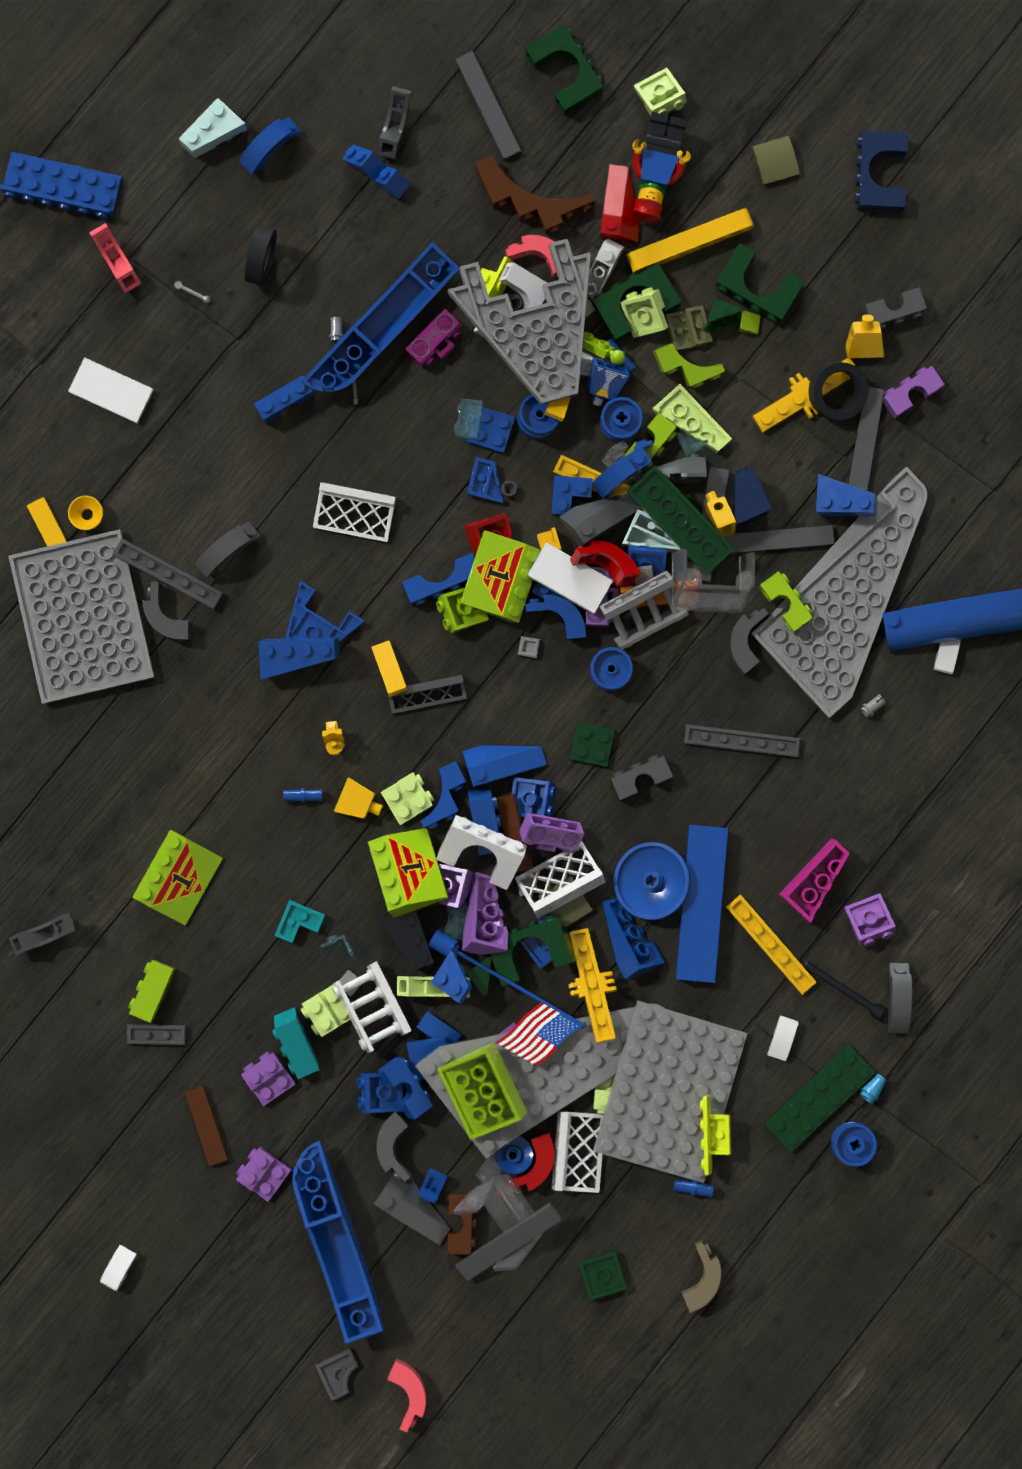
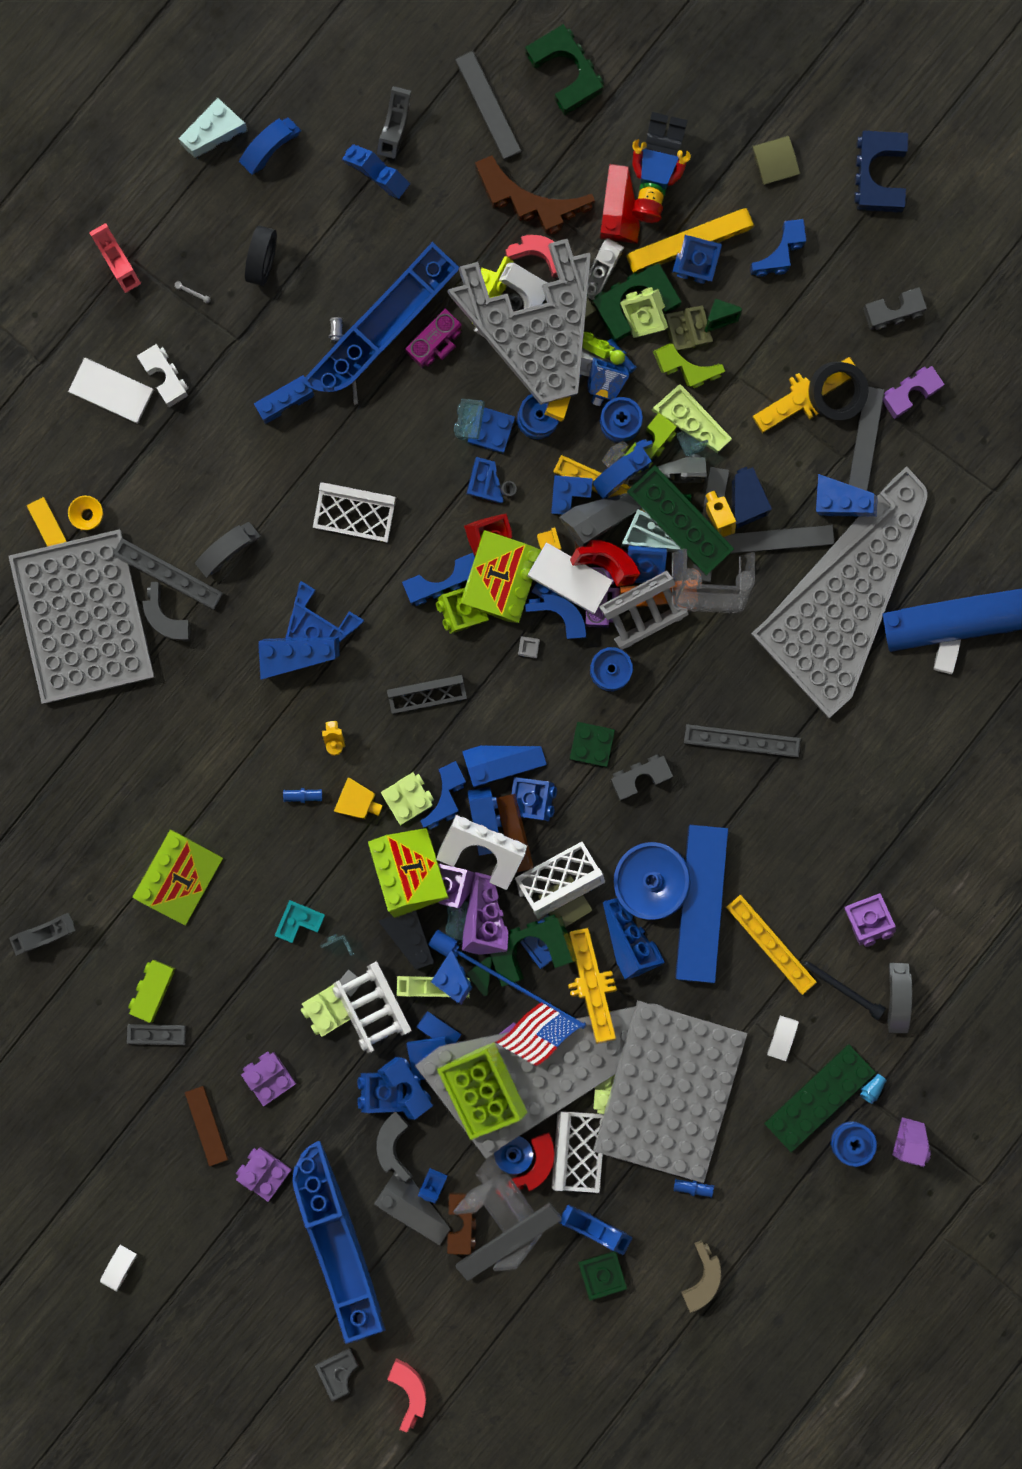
blue bracket [0,152,122,219] -> none
teal wedge [272,1007,319,1079] -> none
yellow tile [372,641,407,697] -> none
medium lavender piece [519,813,584,852] -> none
yellowish green plate [634,68,687,115] -> none
light grey tile [635,565,654,586] -> none
neon yellow bracket [700,1095,731,1175] -> none
dark green arch [715,243,805,324] -> none
dark grey arch [729,608,769,676] -> none
lime slope [739,311,761,335] -> none
lime arch [758,571,813,633] -> none
dark pink wedge [779,839,850,923] -> none
yellow torso [846,314,884,358] -> none
light grey pin [861,694,886,717] -> none
none -> white arch [137,344,188,407]
none -> blue arch [559,1205,633,1255]
none -> blue plate [673,235,722,284]
none -> blue arch [750,219,806,277]
none -> medium lavender wedge [892,1117,930,1166]

